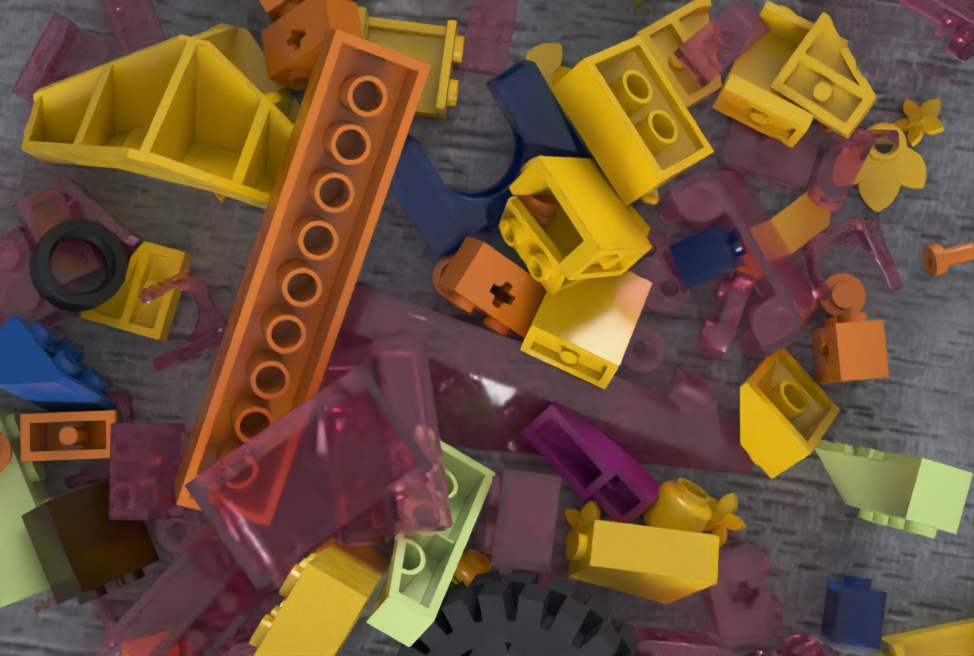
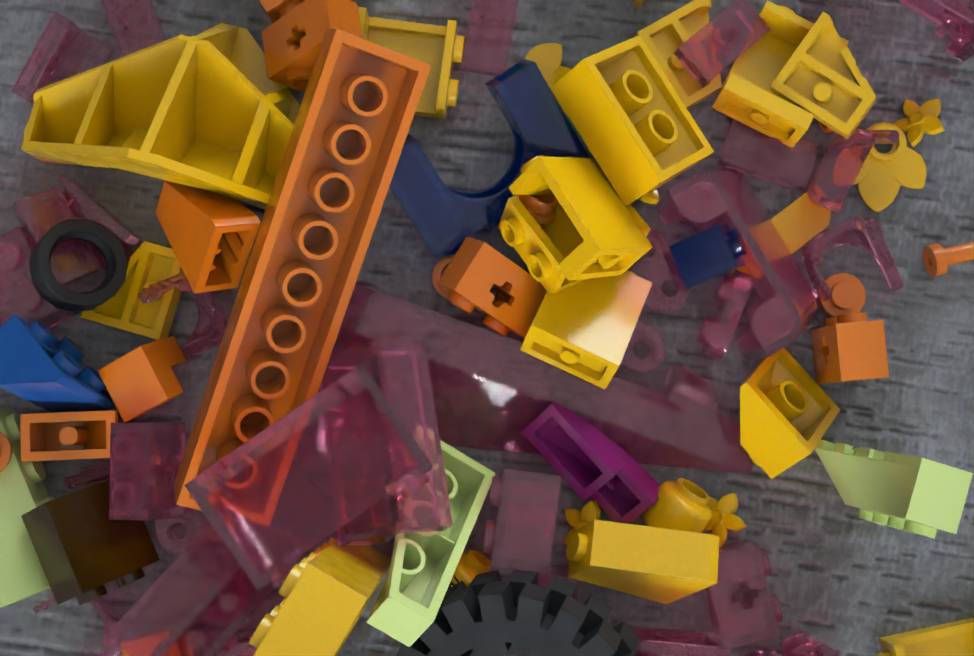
clear blue brick [821,574,887,650] -> none
none -> orange piece [98,335,187,423]
none -> orange slope [156,180,261,294]

